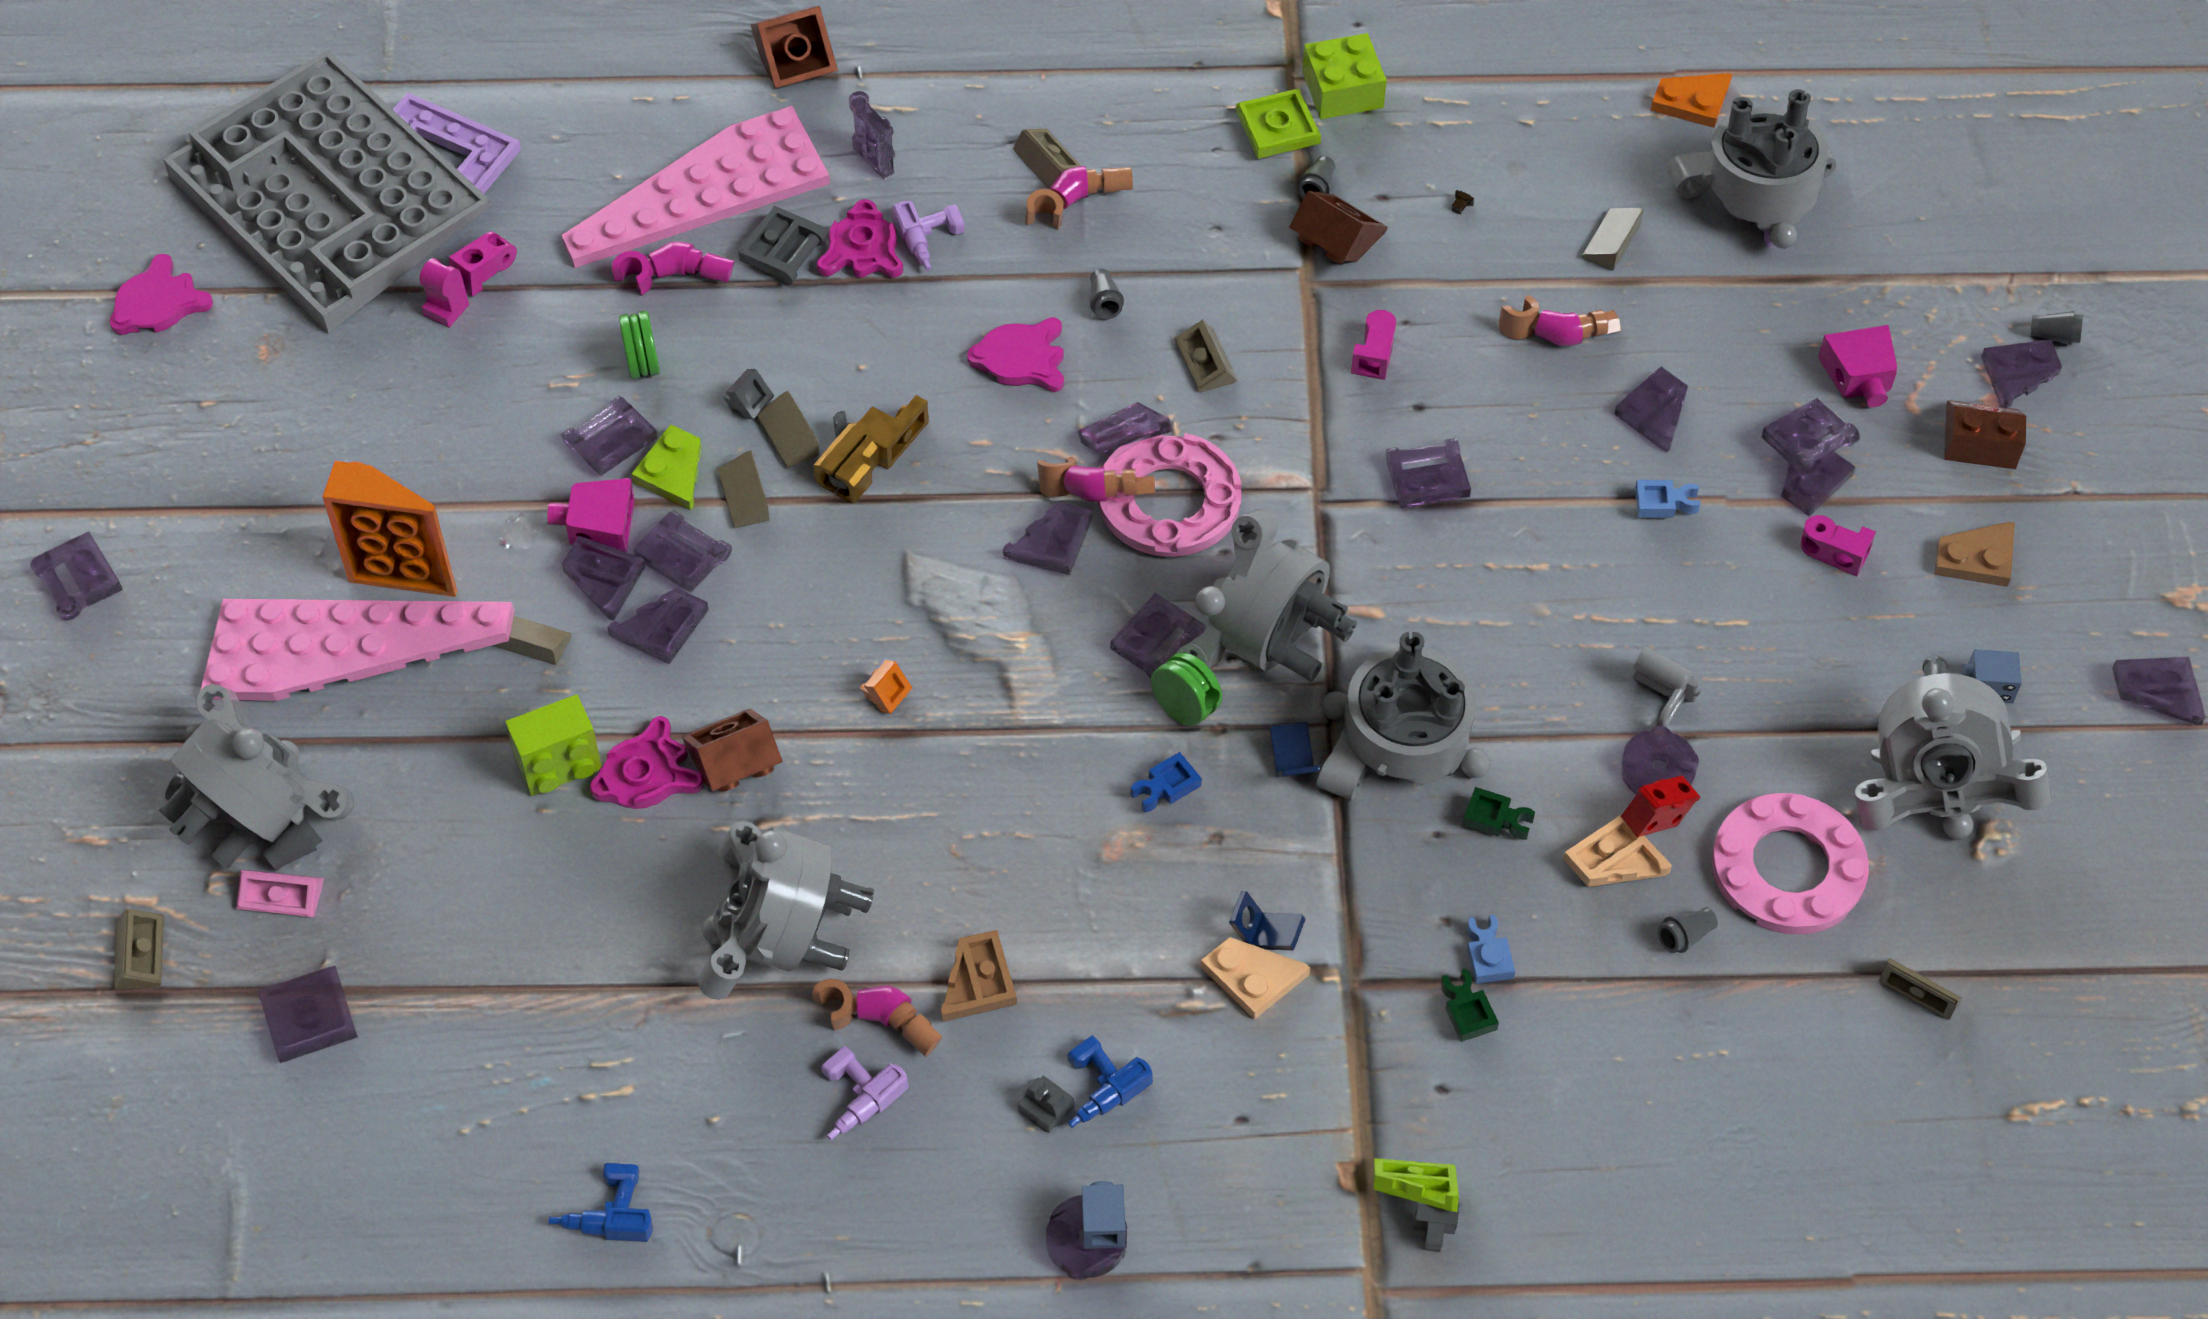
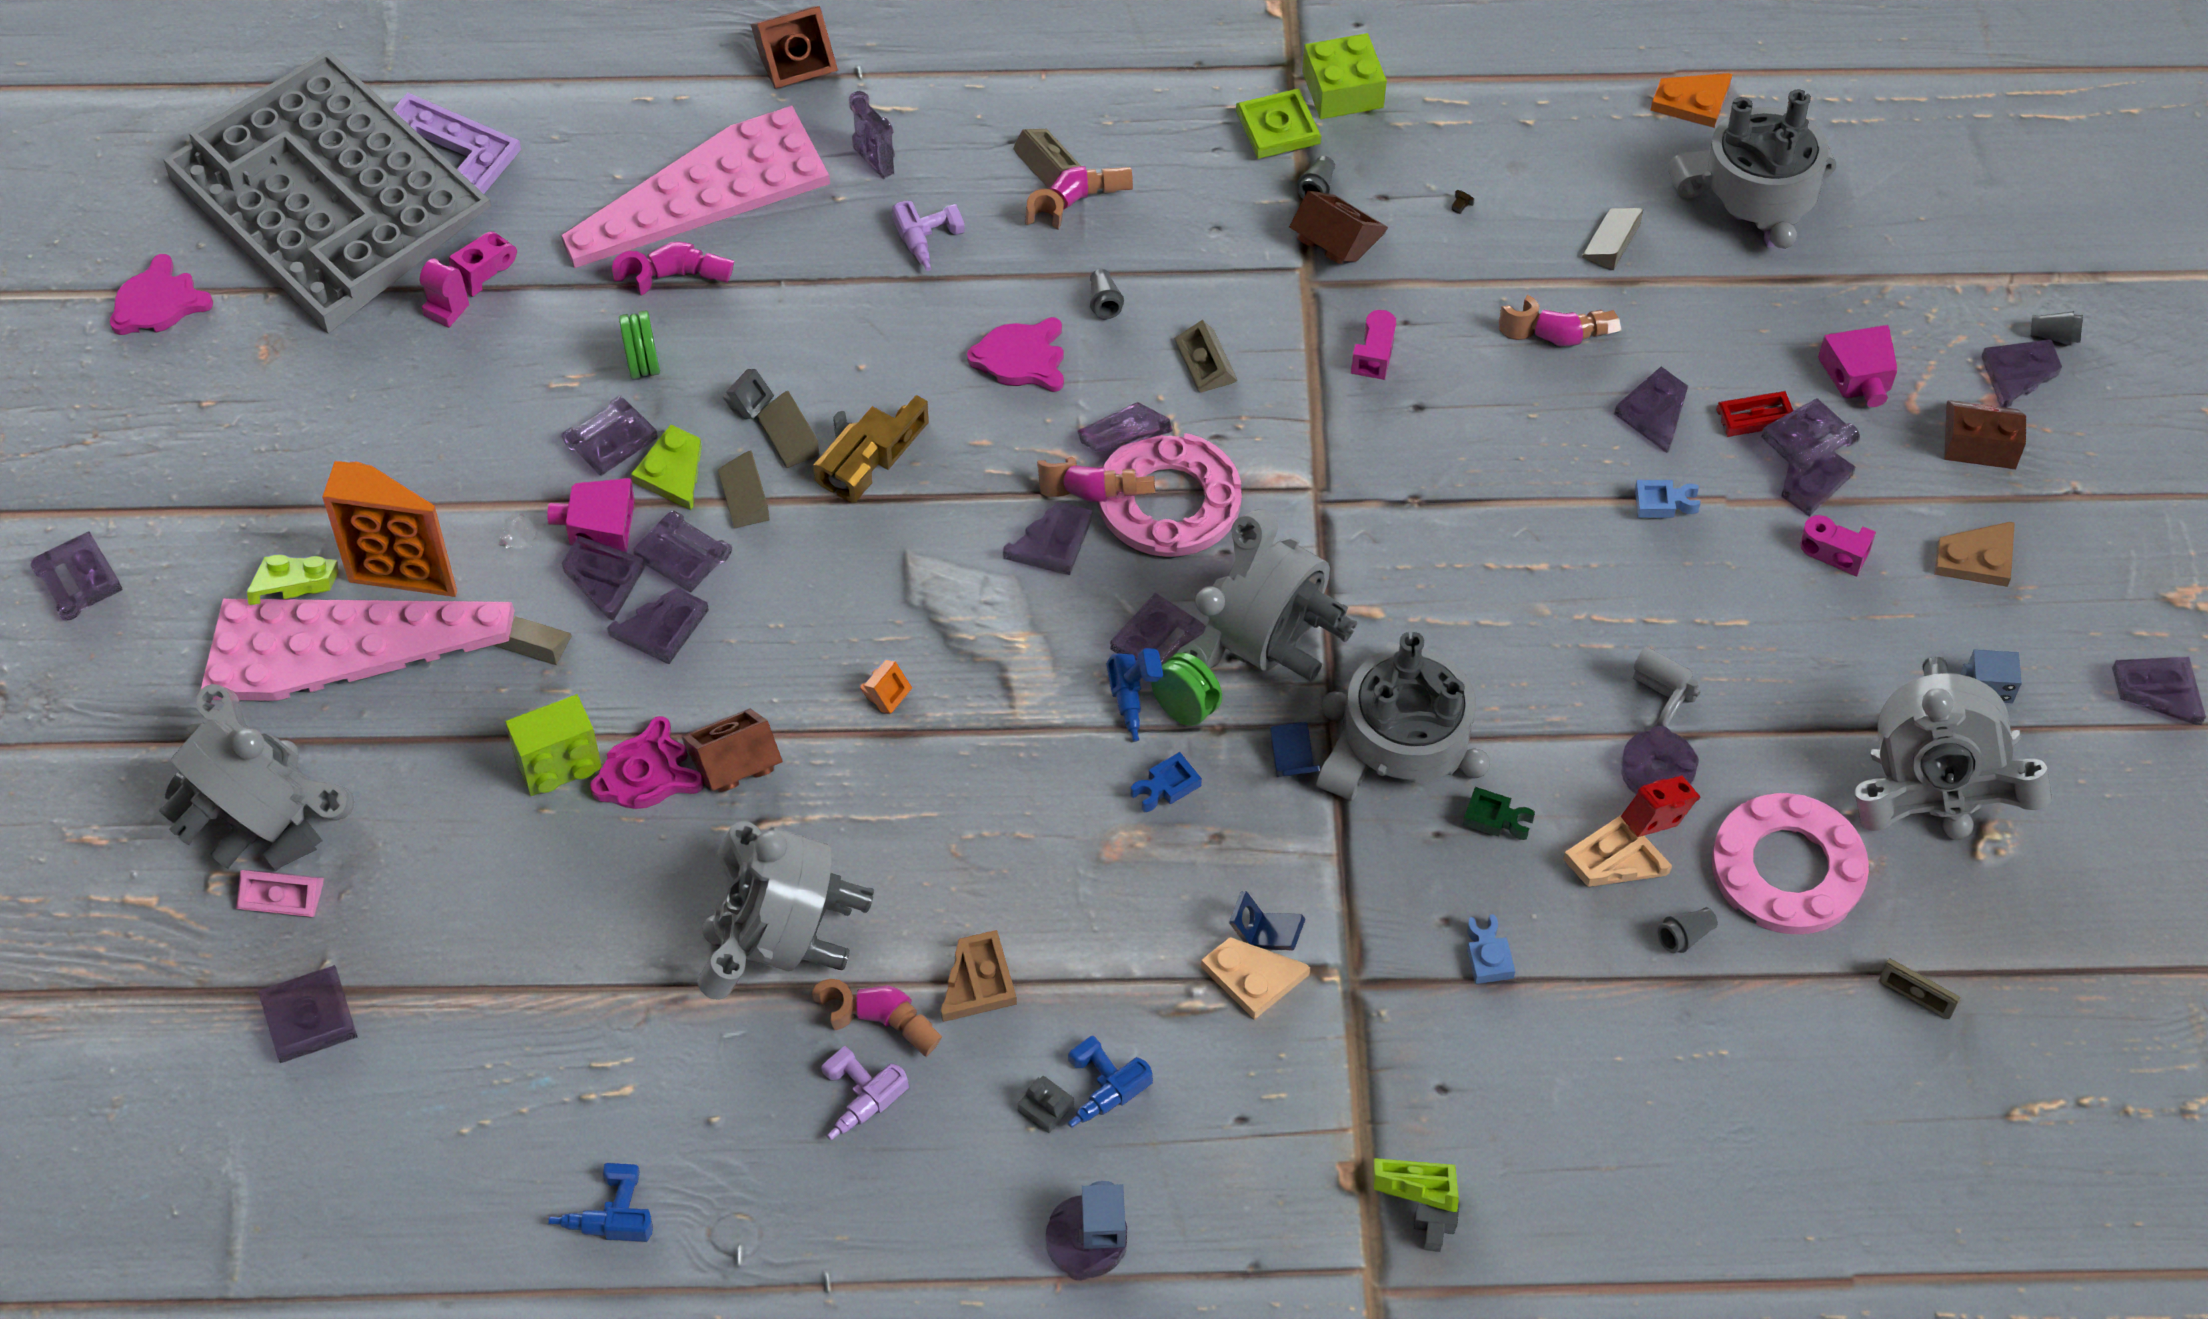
dark tan slope [113,908,164,990] -> none
dark grey plate [739,205,828,285] -> none
dark pink tile [816,199,904,278] -> none
clear purple plate [1386,438,1471,508] -> none
dark green plate [1441,968,1499,1042] -> none
none -> lime wing [247,554,339,605]
none -> blue piece [1106,648,1163,742]
none -> red tile [1716,391,1797,437]

